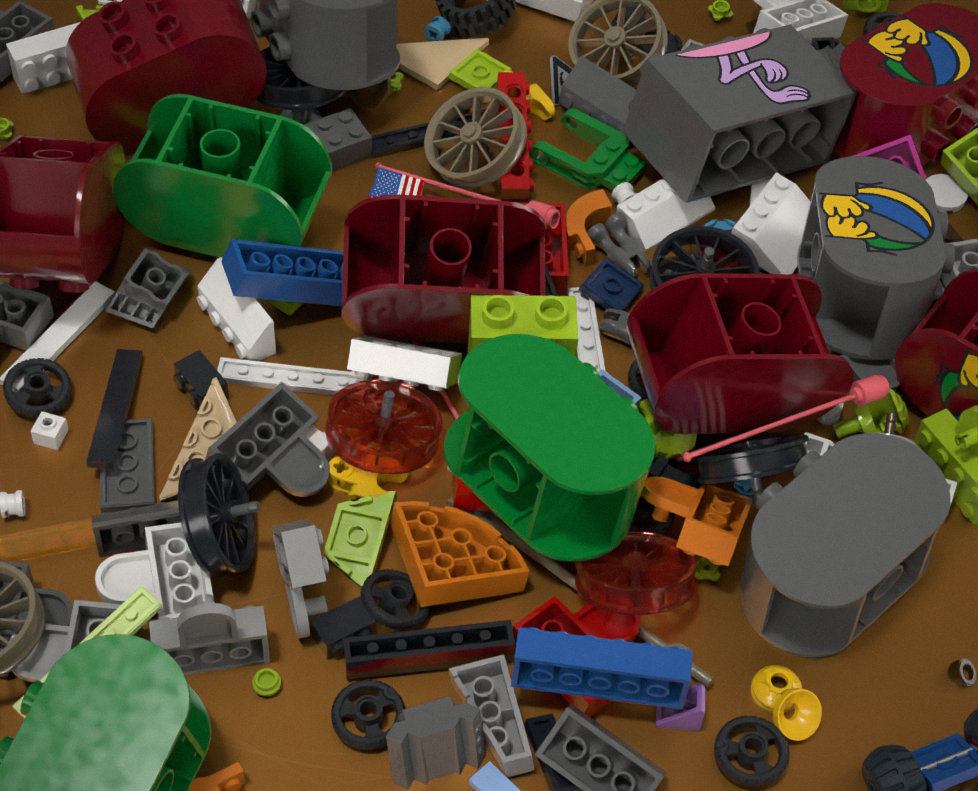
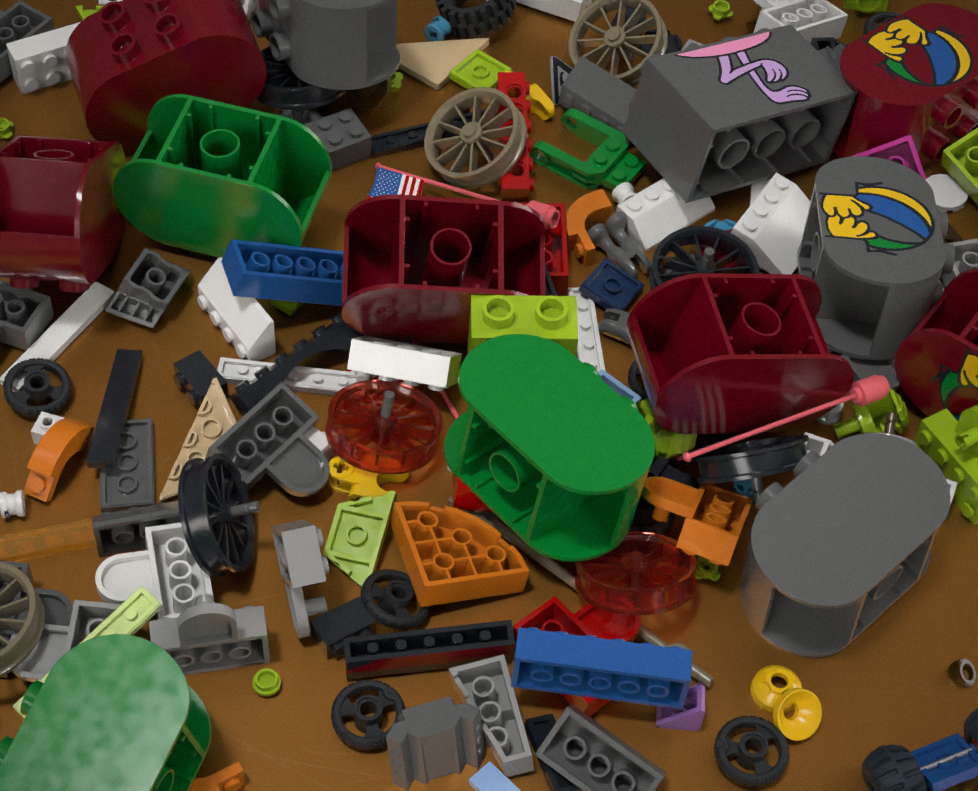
none -> orange arch [23,418,95,502]
none -> black arch [229,312,367,417]

